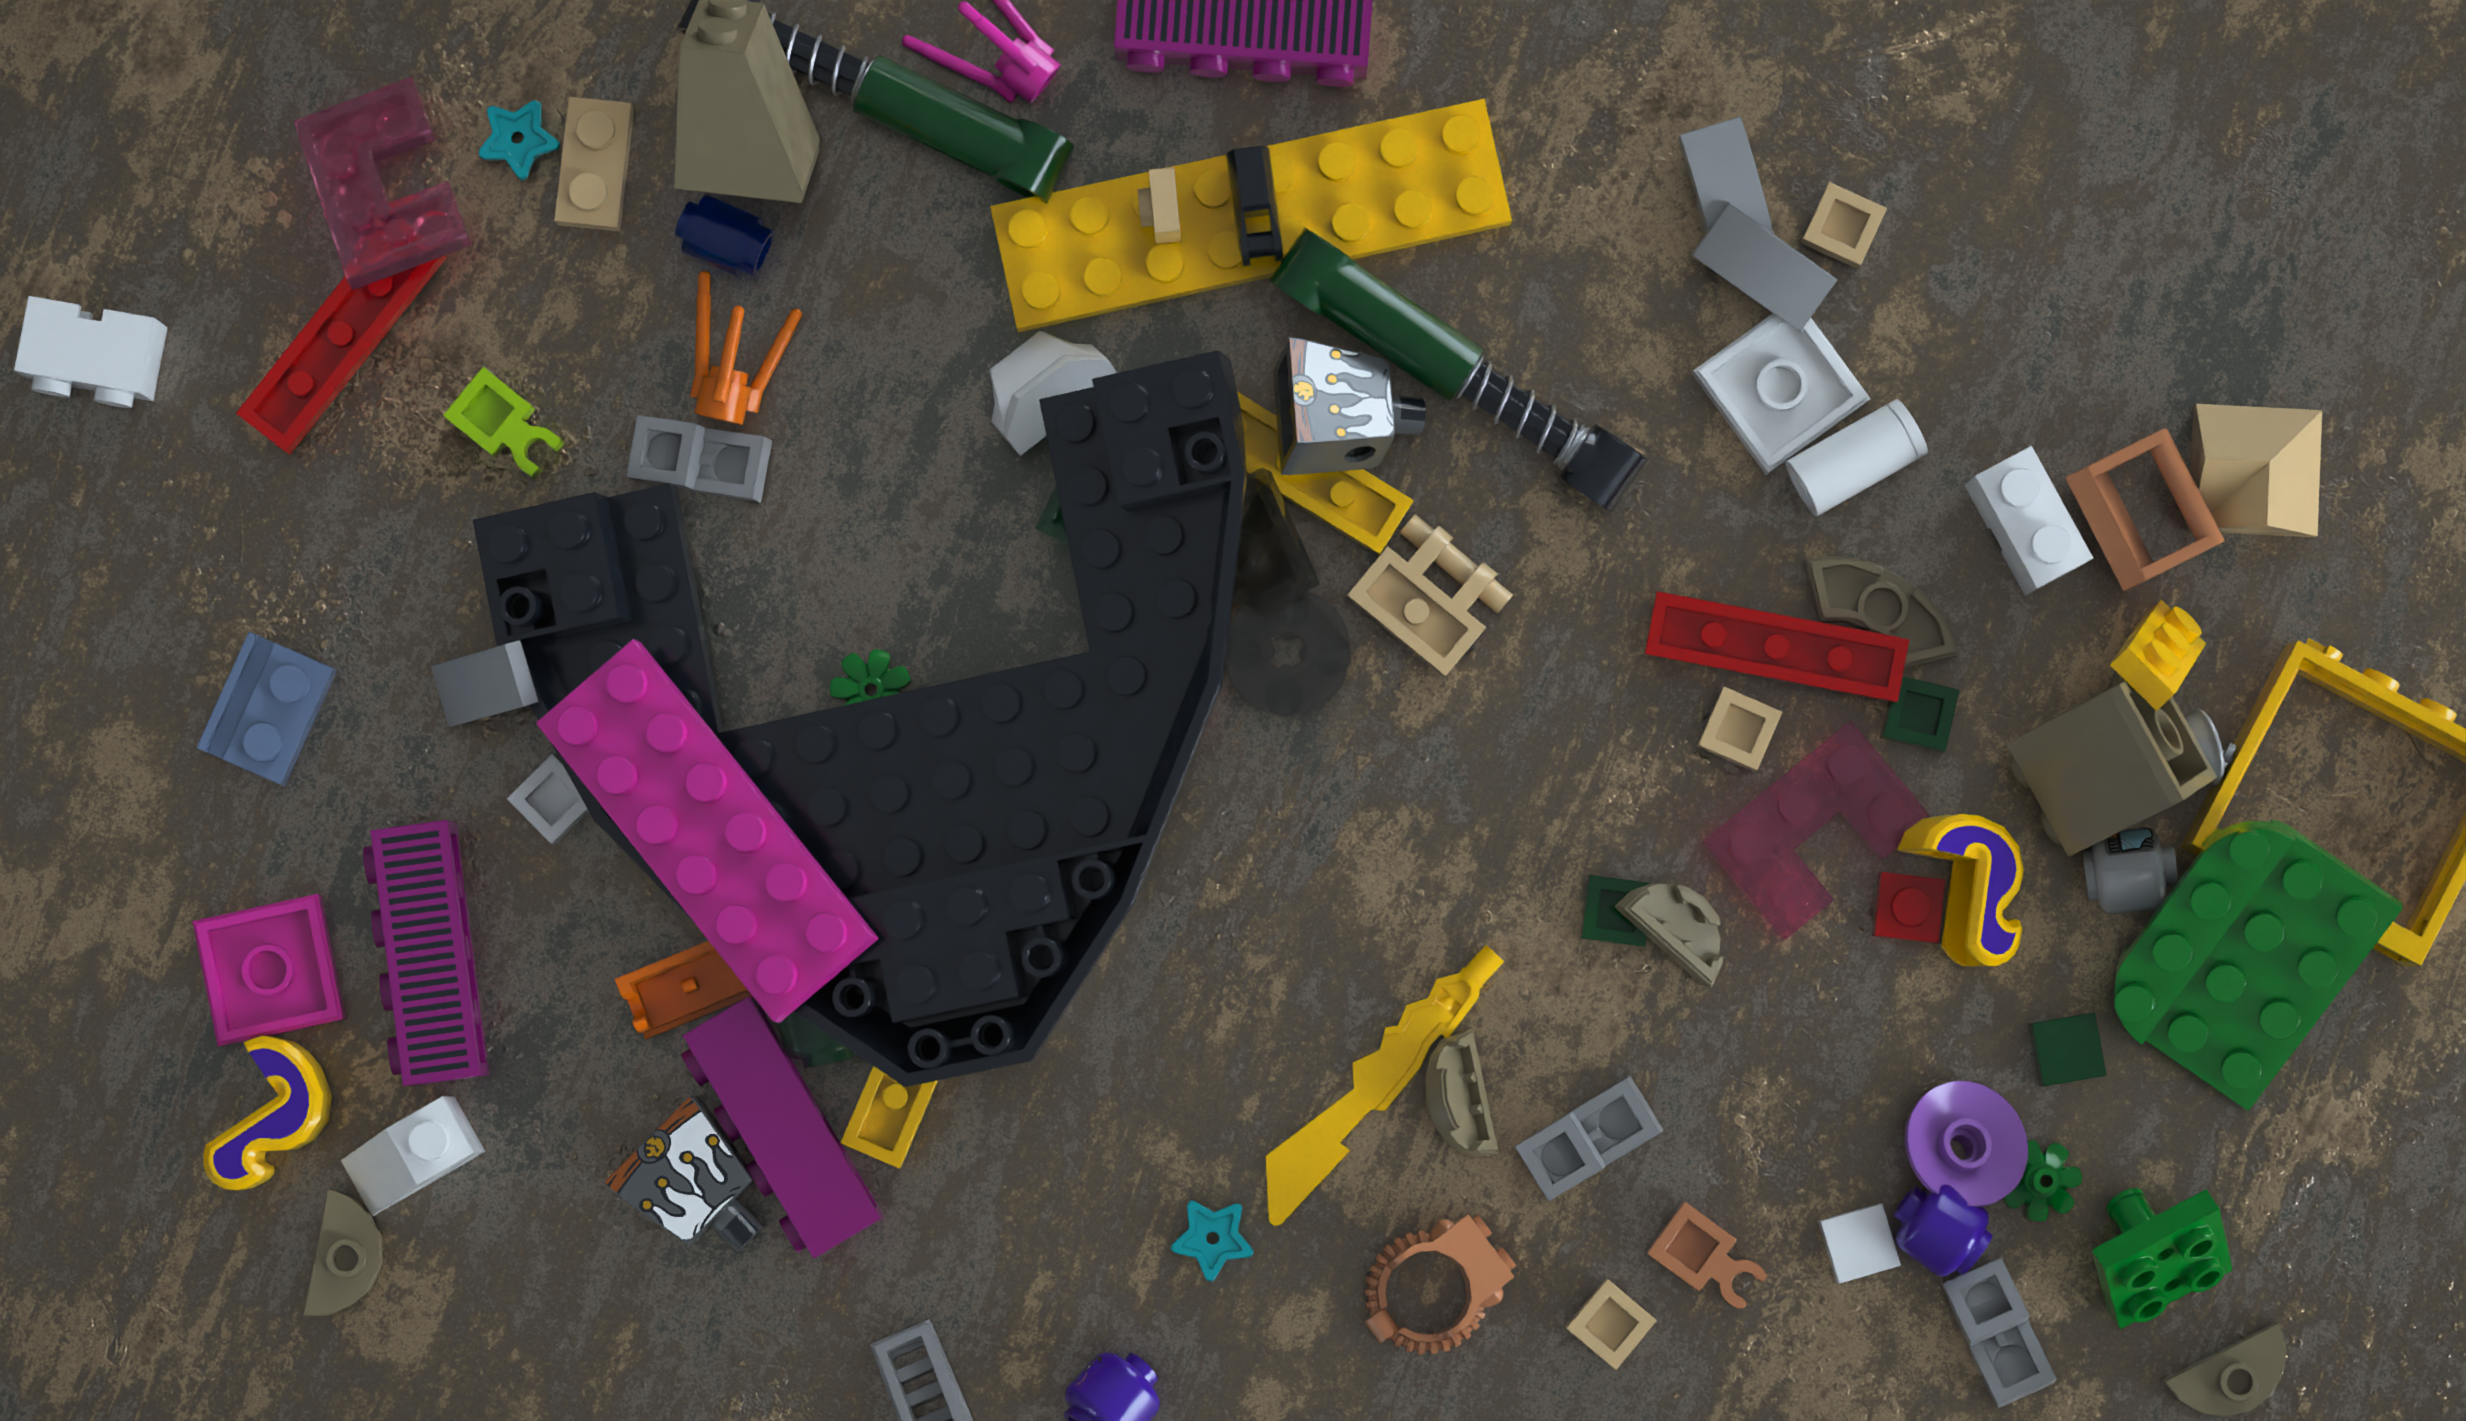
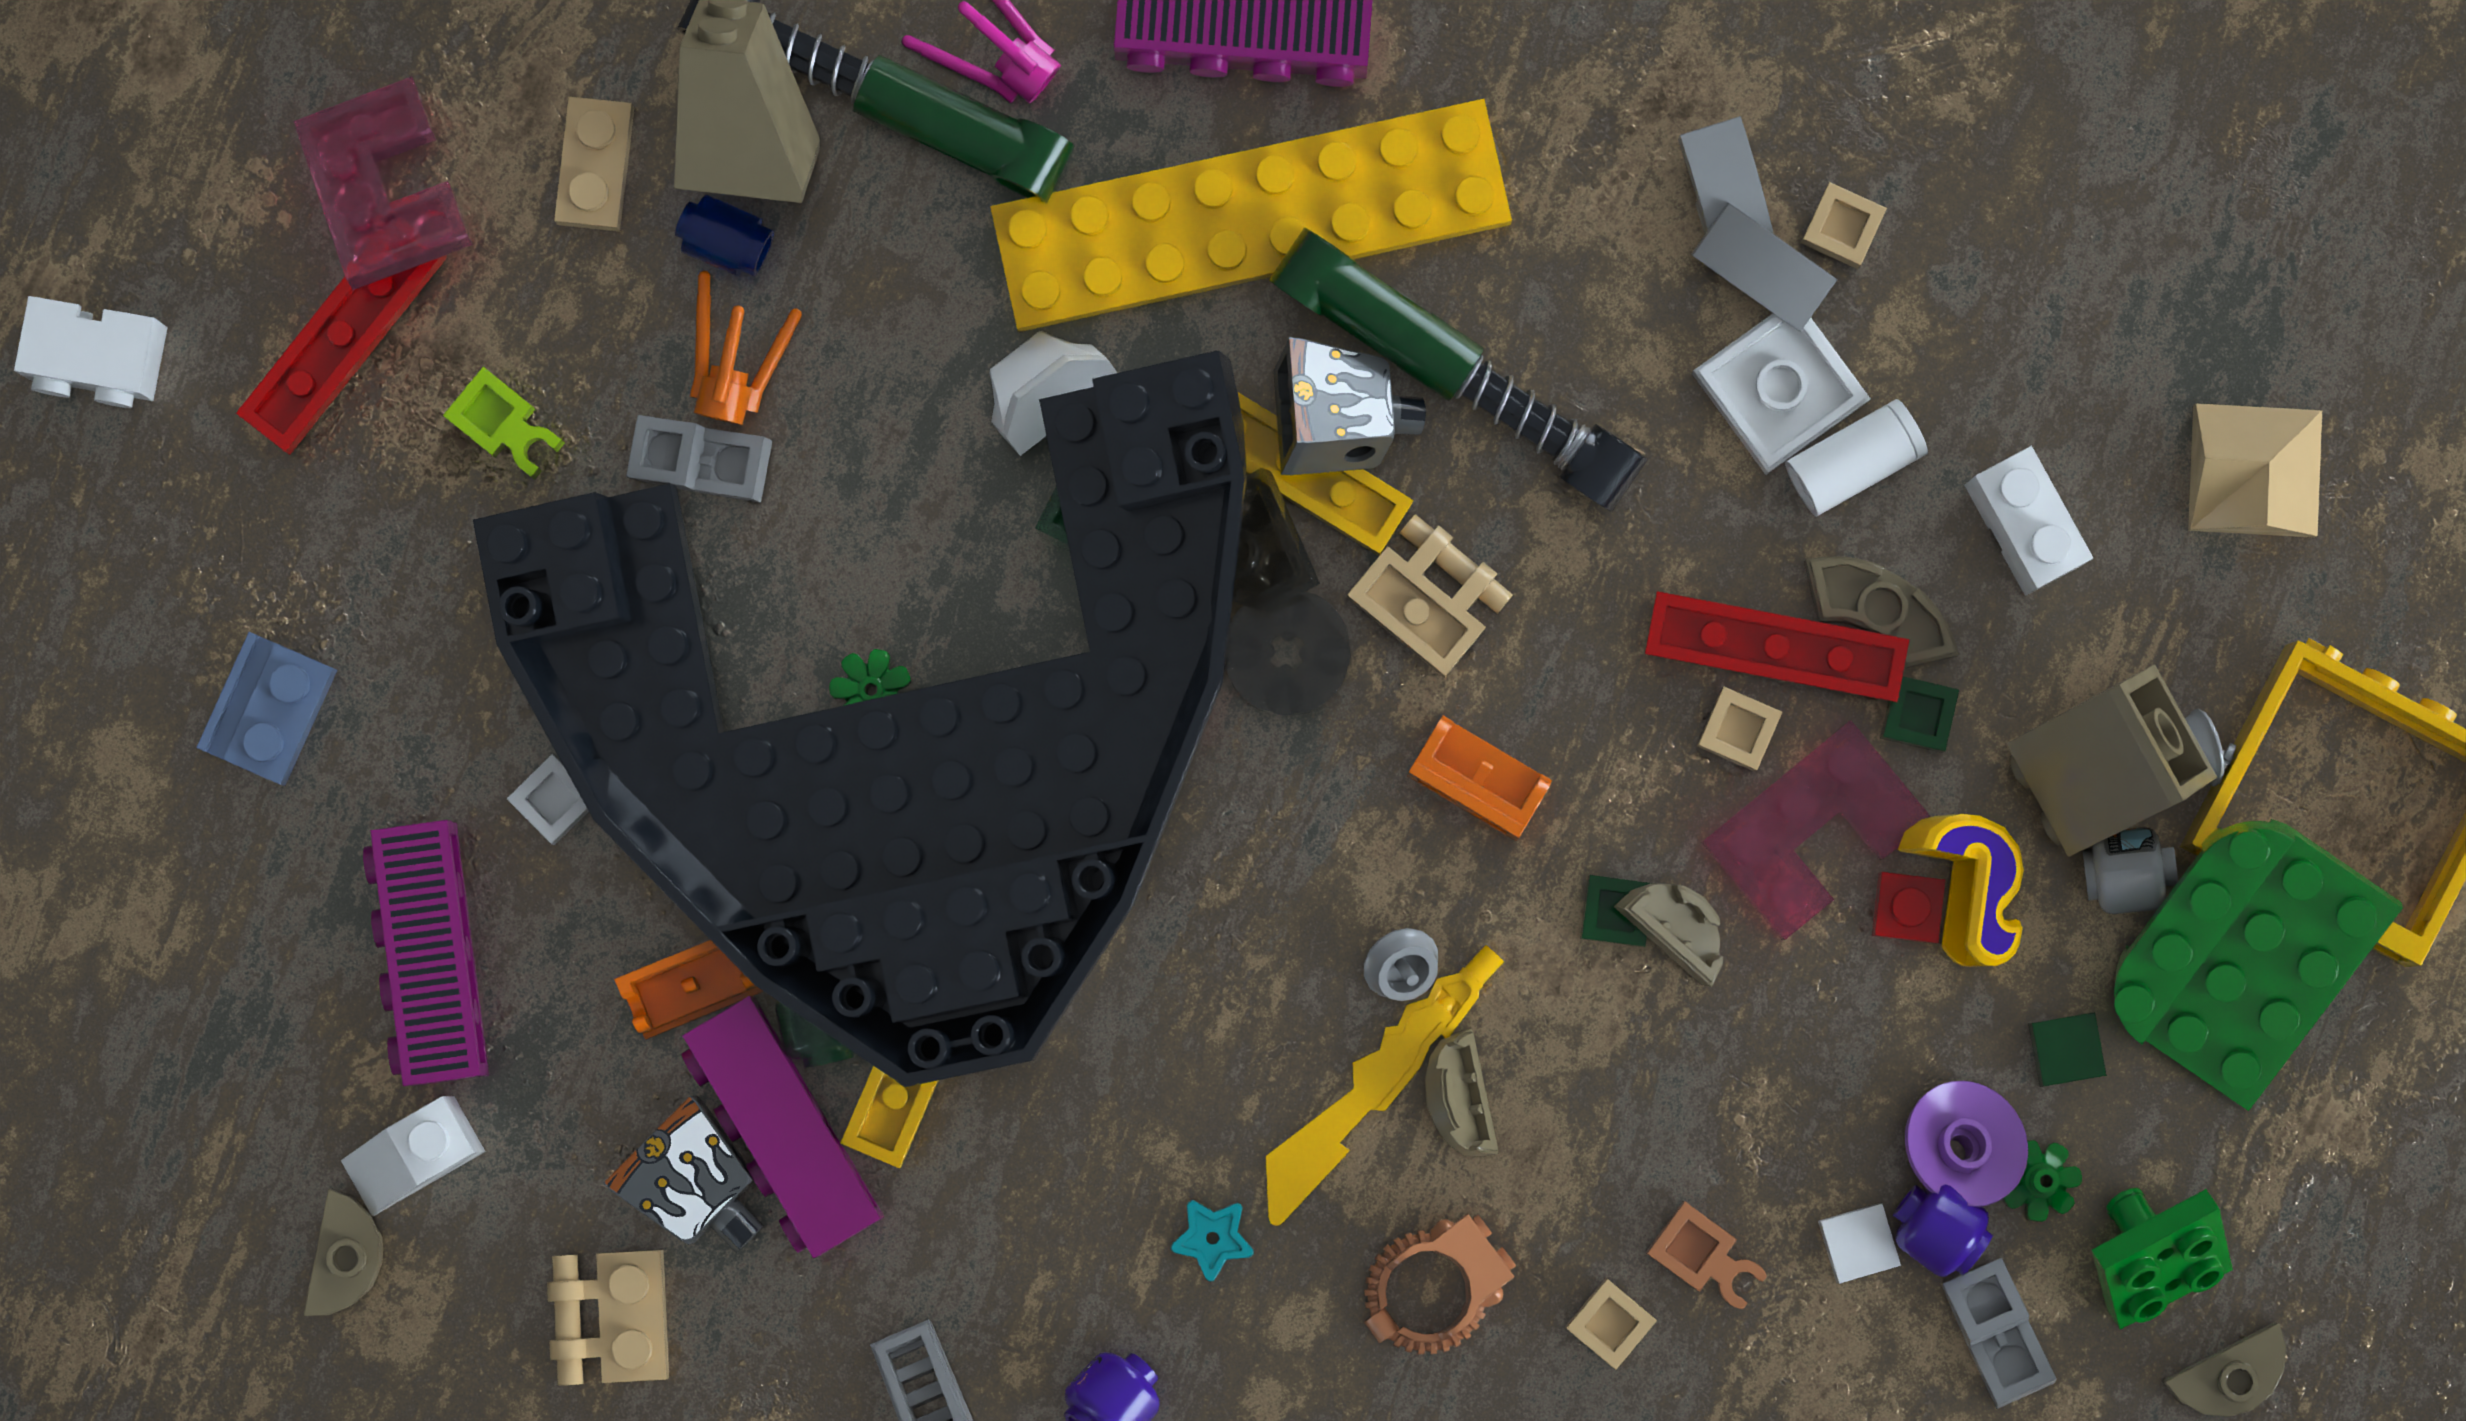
dark pink tile [192,894,347,1047] -> none
yellow animal [203,1036,332,1190] -> none
light grey slope [431,640,539,727] -> none
teal plate [478,100,560,181] -> none
dark pink plate [536,639,879,1023] -> none
tan plate [1138,167,1181,244] -> none
black bar [1226,146,1283,266] -> none
light grey slope [1515,1075,1663,1201] -> none
nougat tile [2065,427,2225,592] -> none
yellow plate [2110,599,2207,711] -> none
none -> tan plate [547,1249,669,1386]
none -> light grey hat [1364,928,1438,1001]
none -> orange hinge [1407,715,1552,841]

